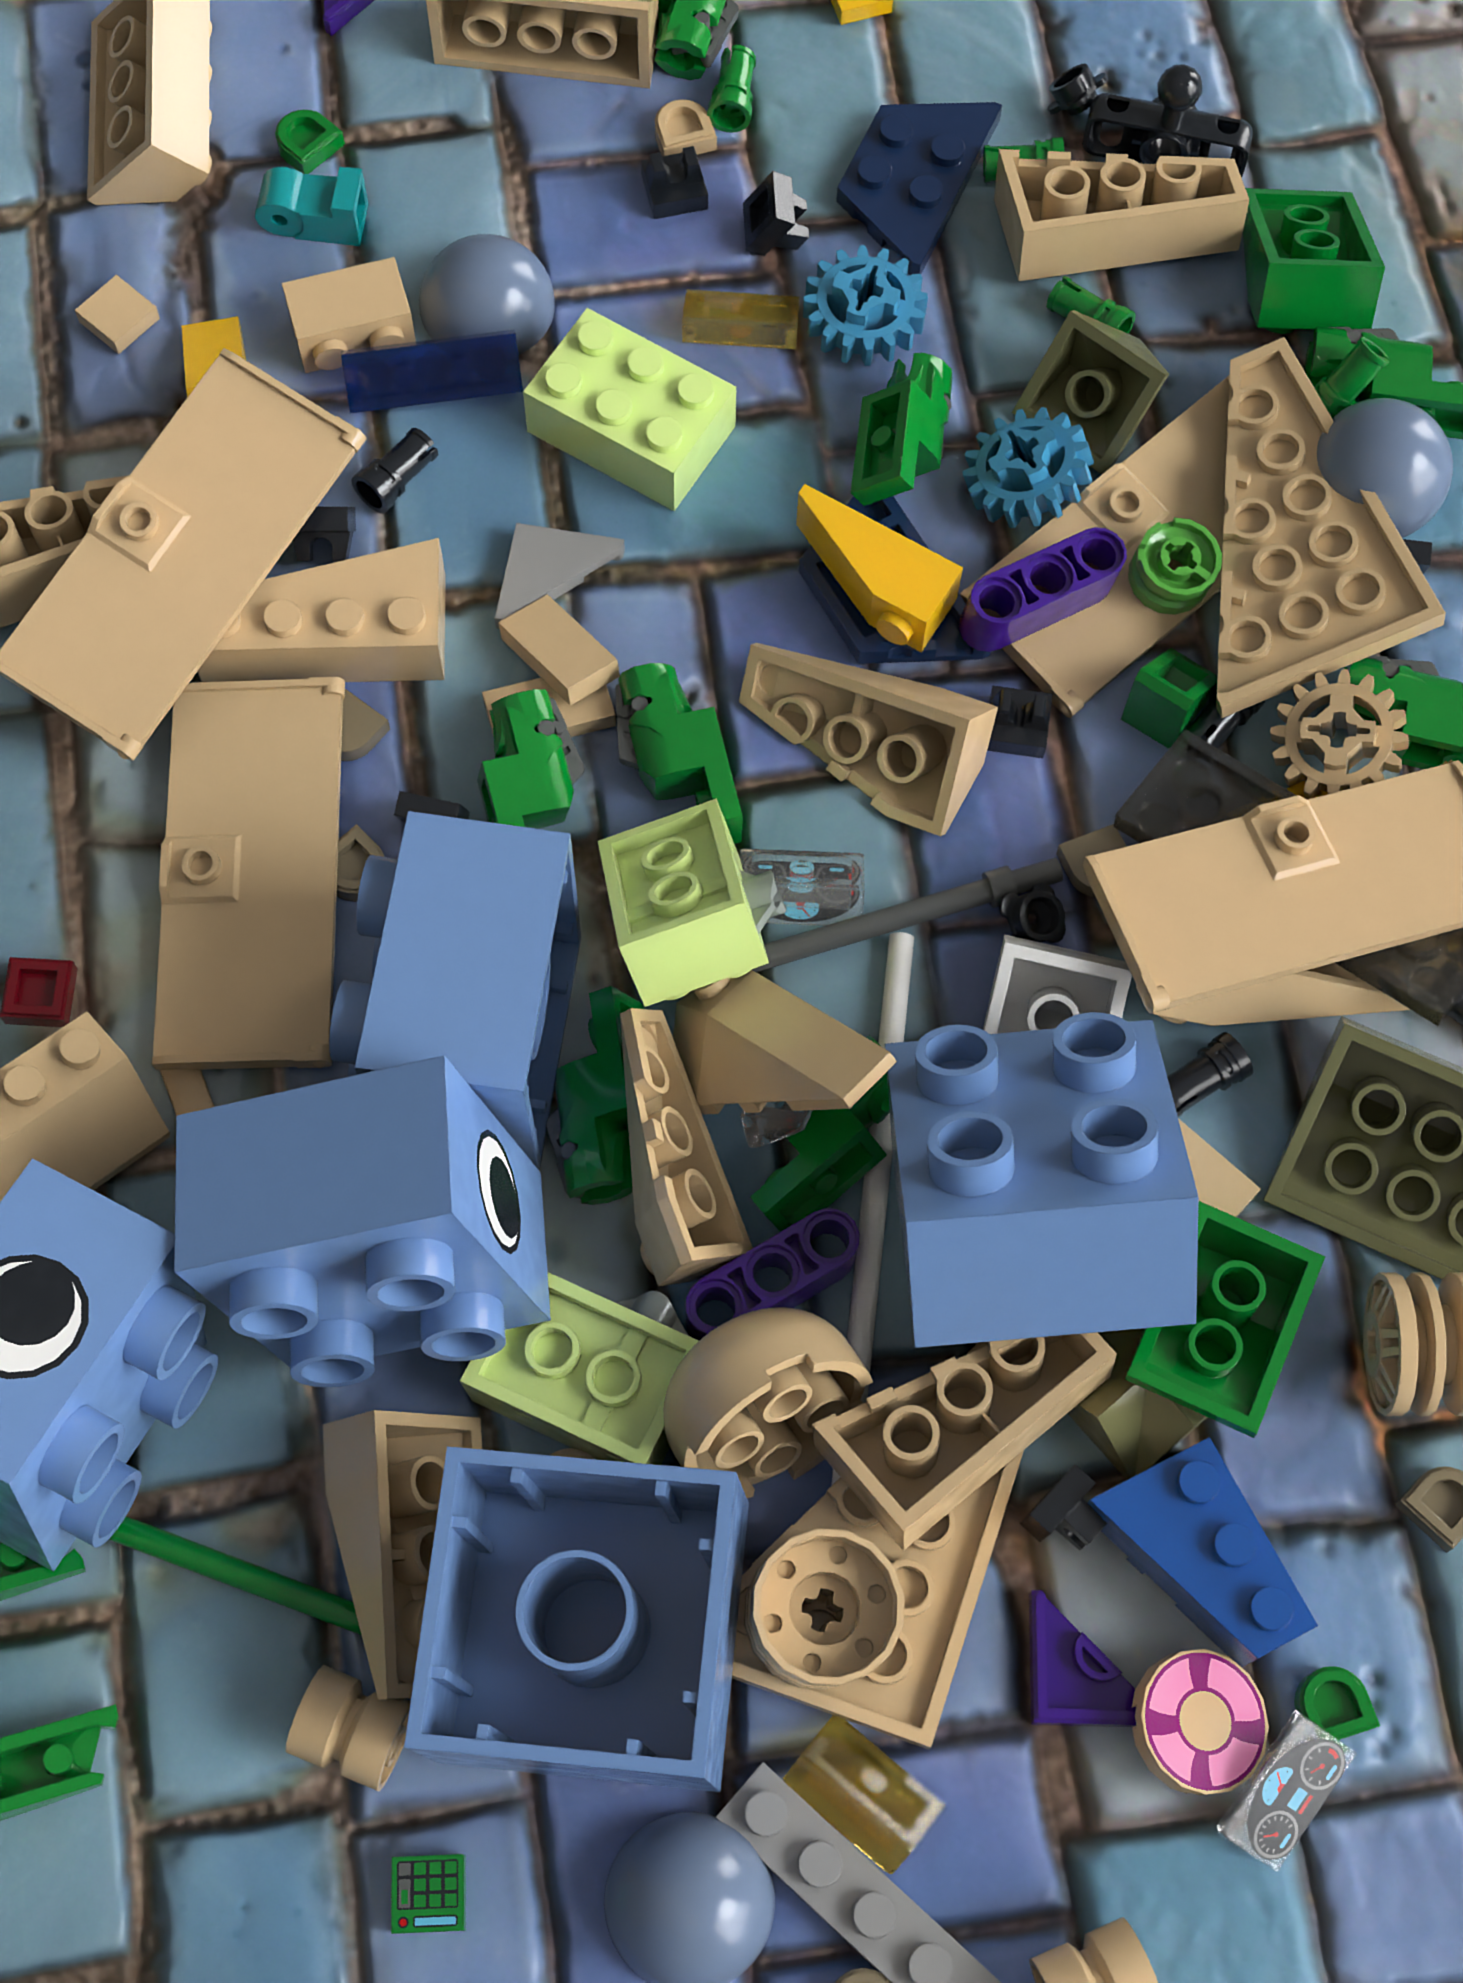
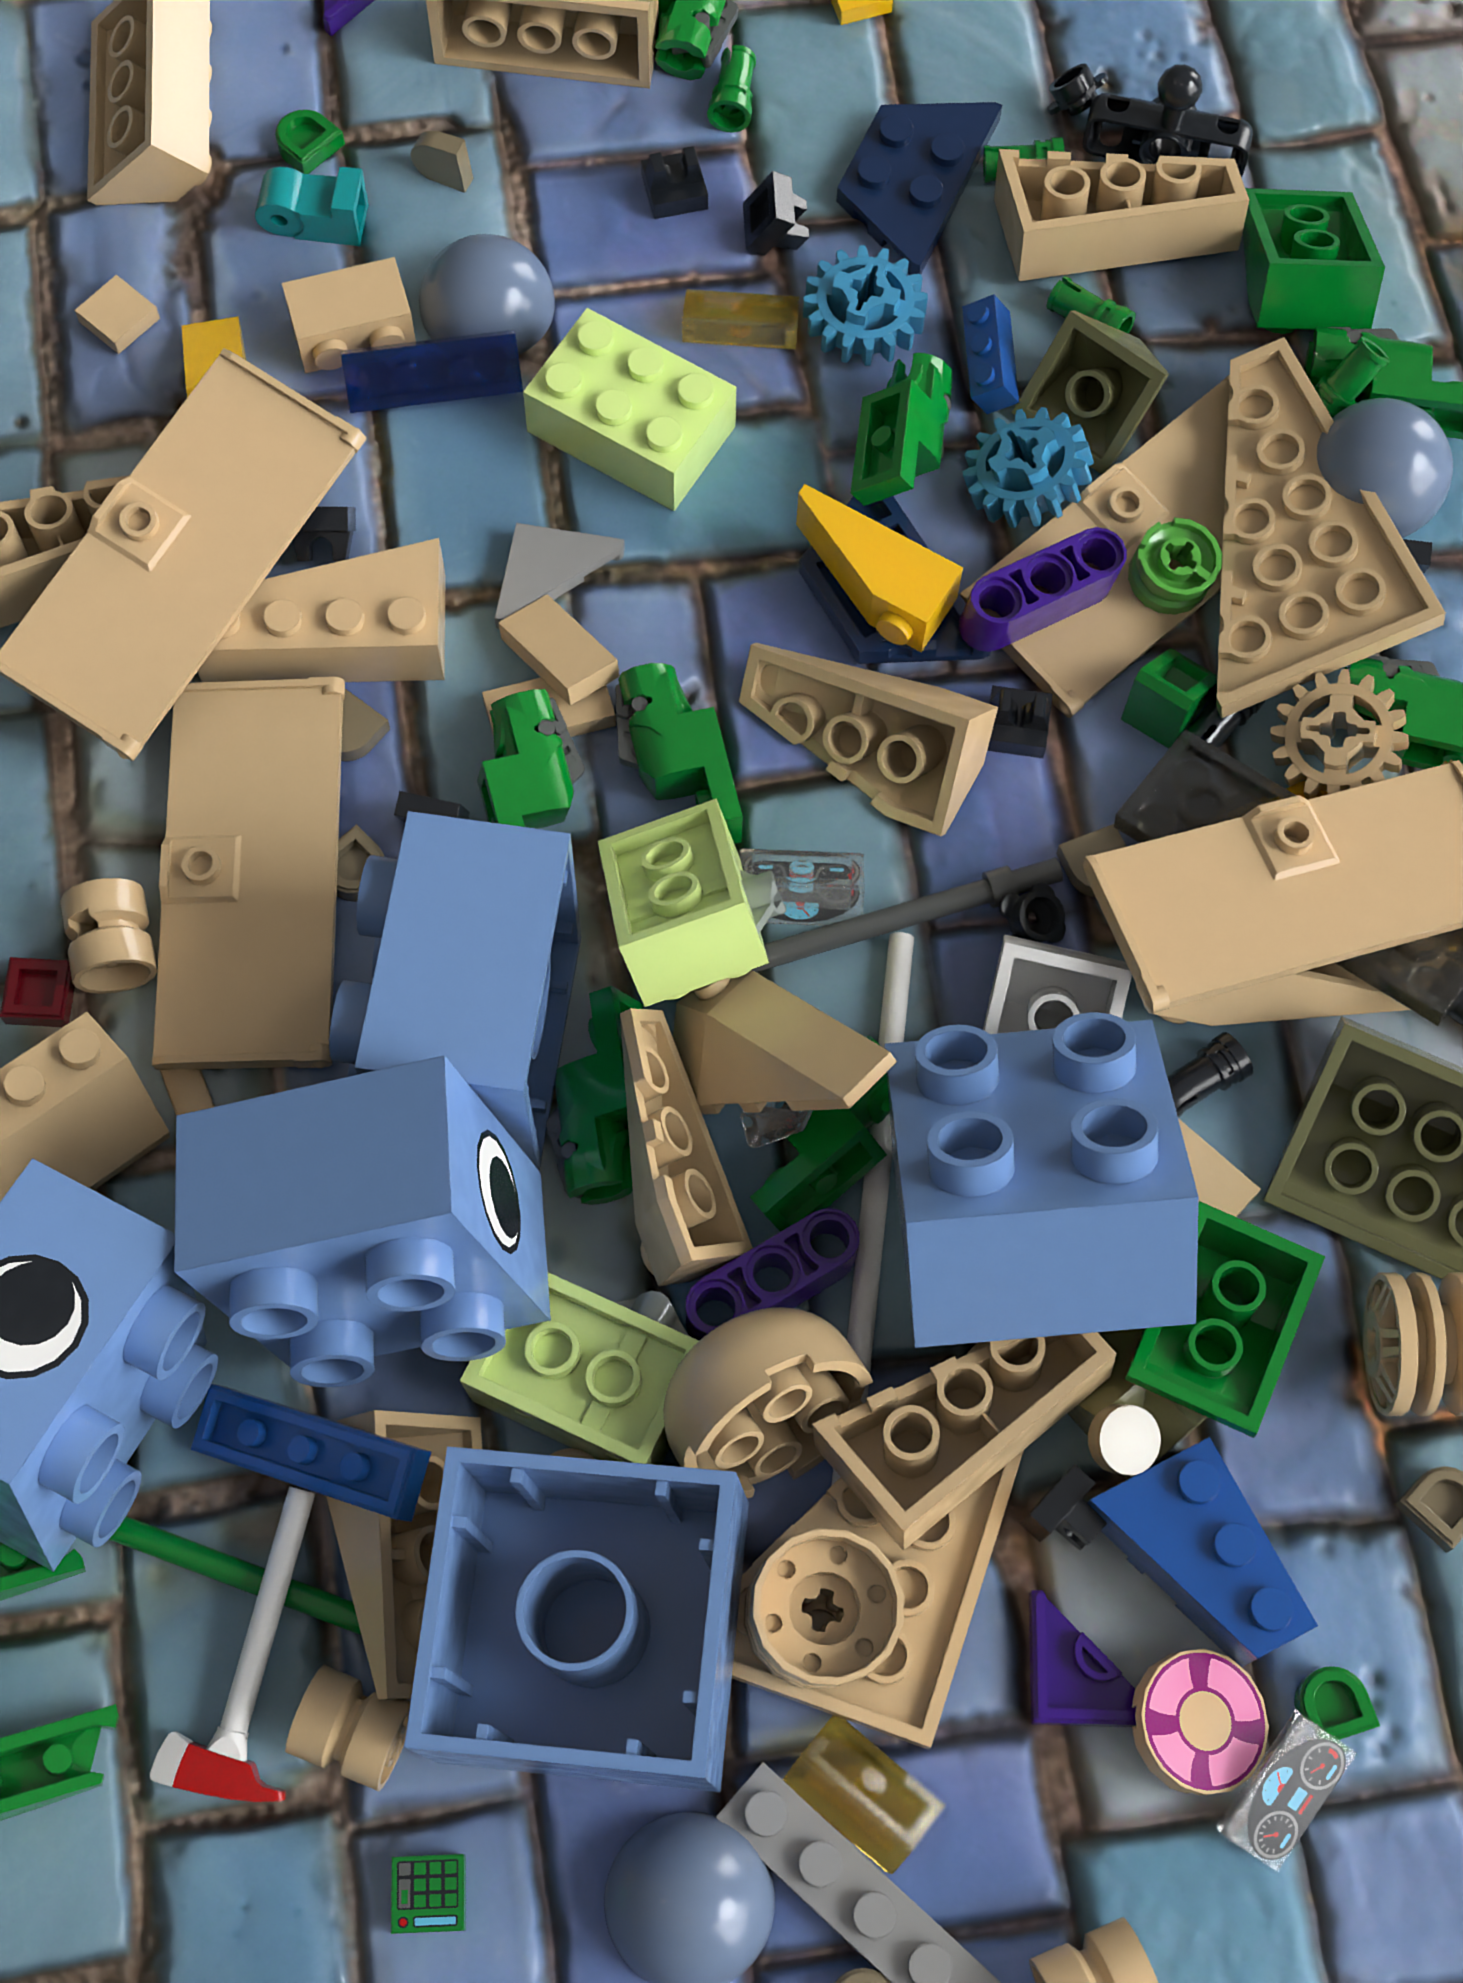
black pin [351,428,438,514] -> none
tan tile [655,100,717,156] -> none
none -> tan wheel [60,878,157,994]
none -> white piece [150,1486,316,1802]
none -> blue tile [191,1384,431,1522]
none -> dark tan tile [410,131,474,193]
none -> blue piece [962,294,1019,415]
none -> tile [1088,1404,1161,1475]

